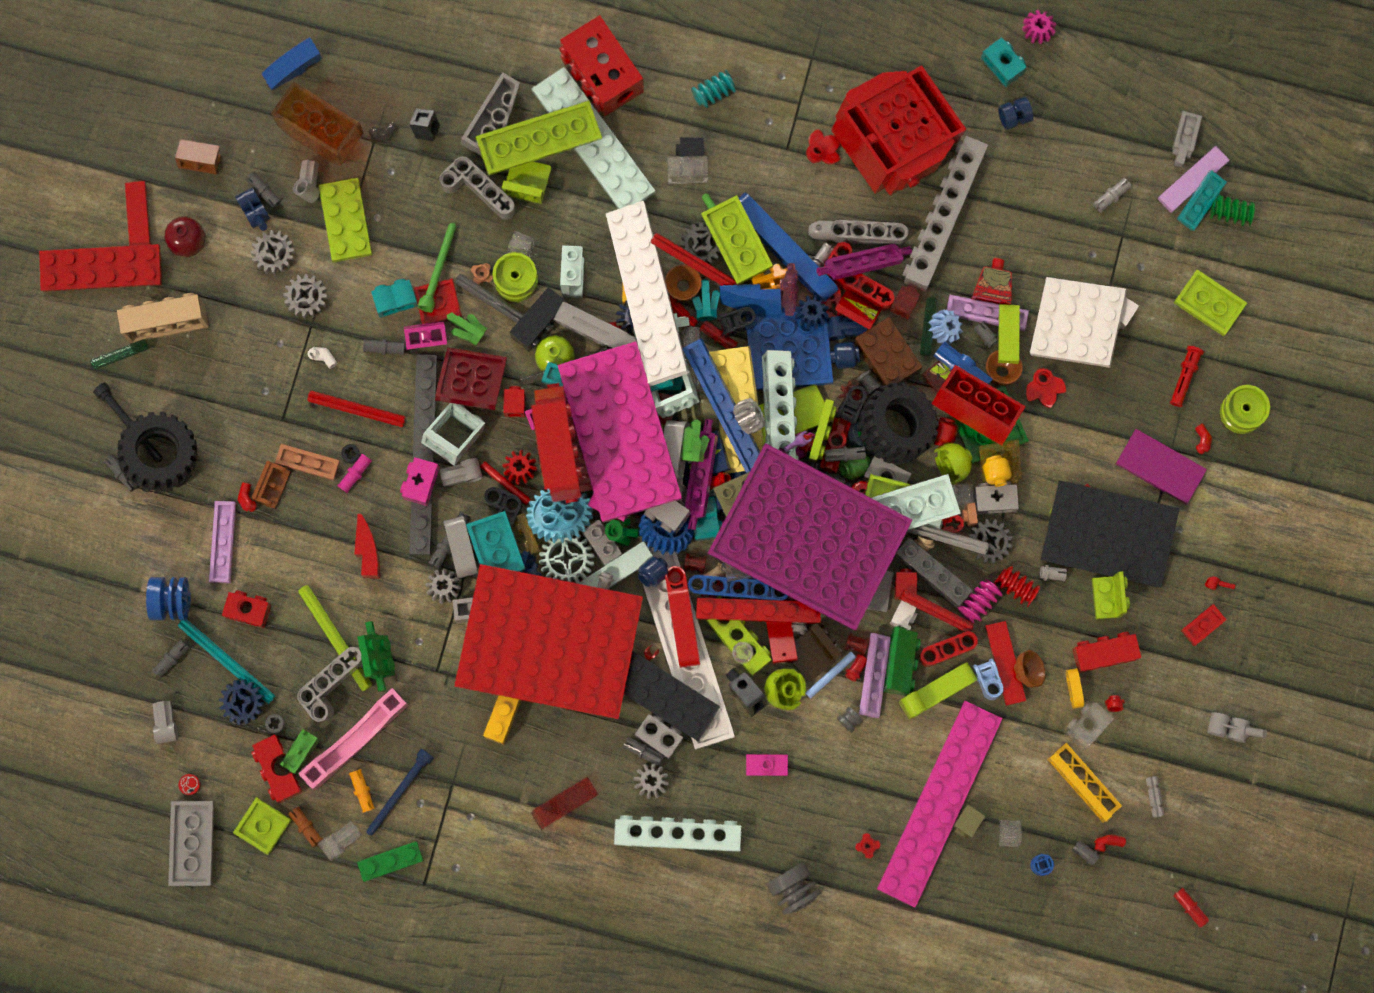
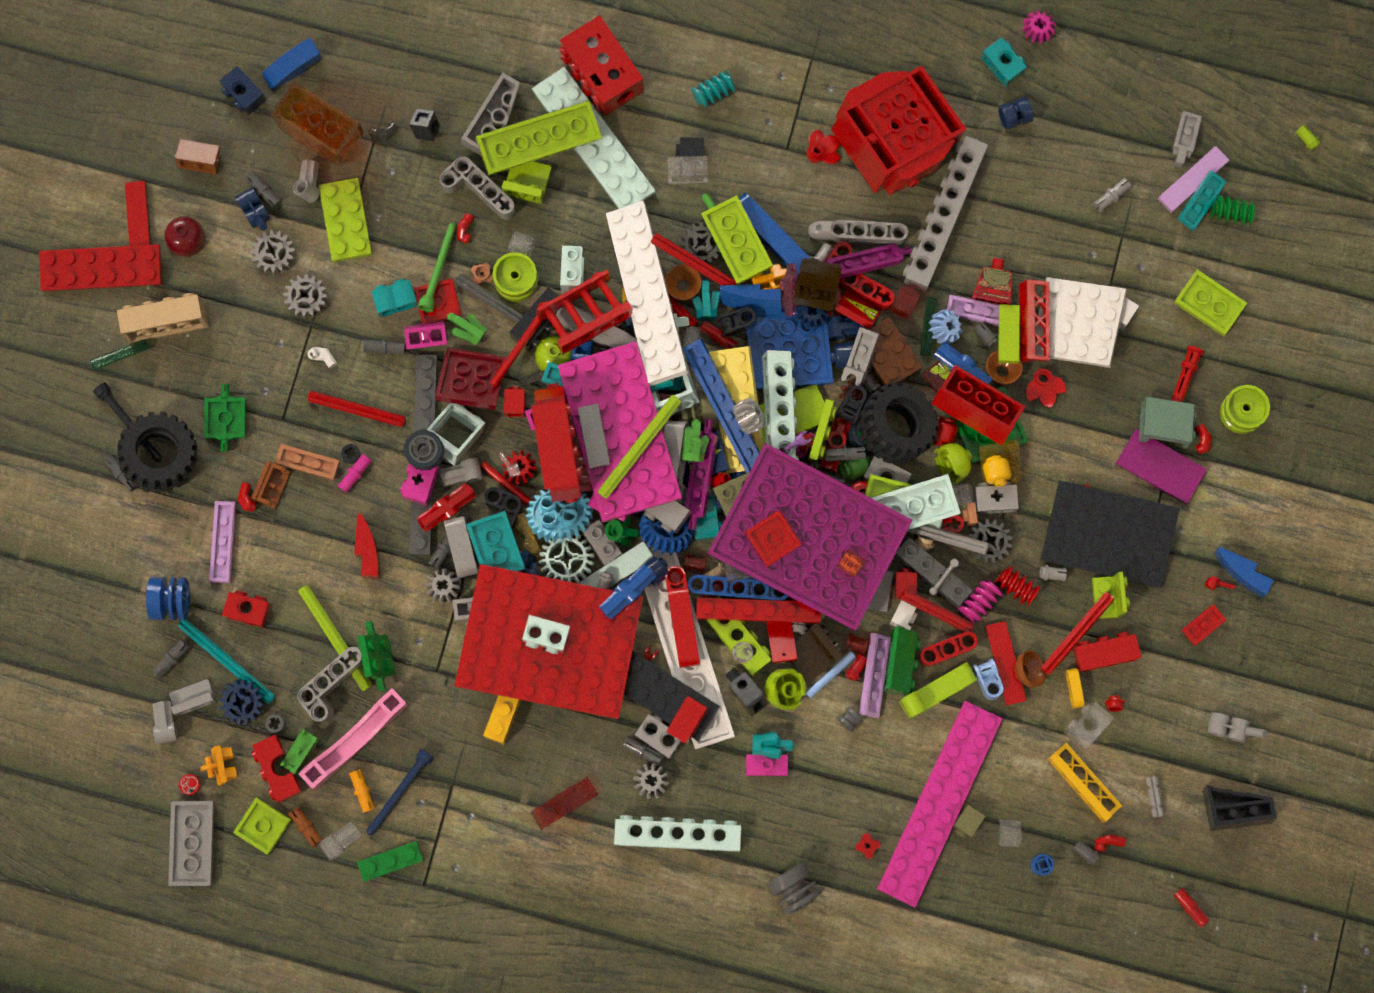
none -> light grey panel [169,679,216,717]
none -> light orange hips [200,745,237,786]
none -> green plate [204,384,246,453]
none -> dark blue brick [219,66,266,115]
none -> wheel [404,430,444,471]
none -> red piece [416,483,476,532]
none -> red arm [457,213,474,244]
none -> red piece [490,302,547,387]
none -> clear hand [499,452,521,477]
none -> light aqua brick [522,615,570,654]
none -> red fence [537,270,633,355]
none -> blue slope [570,341,593,361]
none -> light grey tile [578,404,611,469]
none -> lime axle [598,395,681,499]
none -> blue piece [599,564,656,620]
none -> red panel [667,697,709,745]
none -> red tile [744,510,802,567]
none -> teal rock [752,731,795,759]
none -> dark brown bracket [793,258,842,312]
none -> clear red tile [836,549,866,578]
none -> light grey plate [841,327,880,386]
none -> light grey hinge [930,559,959,595]
none -> red fence [1019,279,1050,363]
none -> red axle [1041,592,1114,675]
none -> sand green panel [1139,397,1197,449]
none -> black wedge [1202,785,1277,831]
none -> blue slope [1214,547,1273,597]
none -> lime pin [1296,125,1321,151]

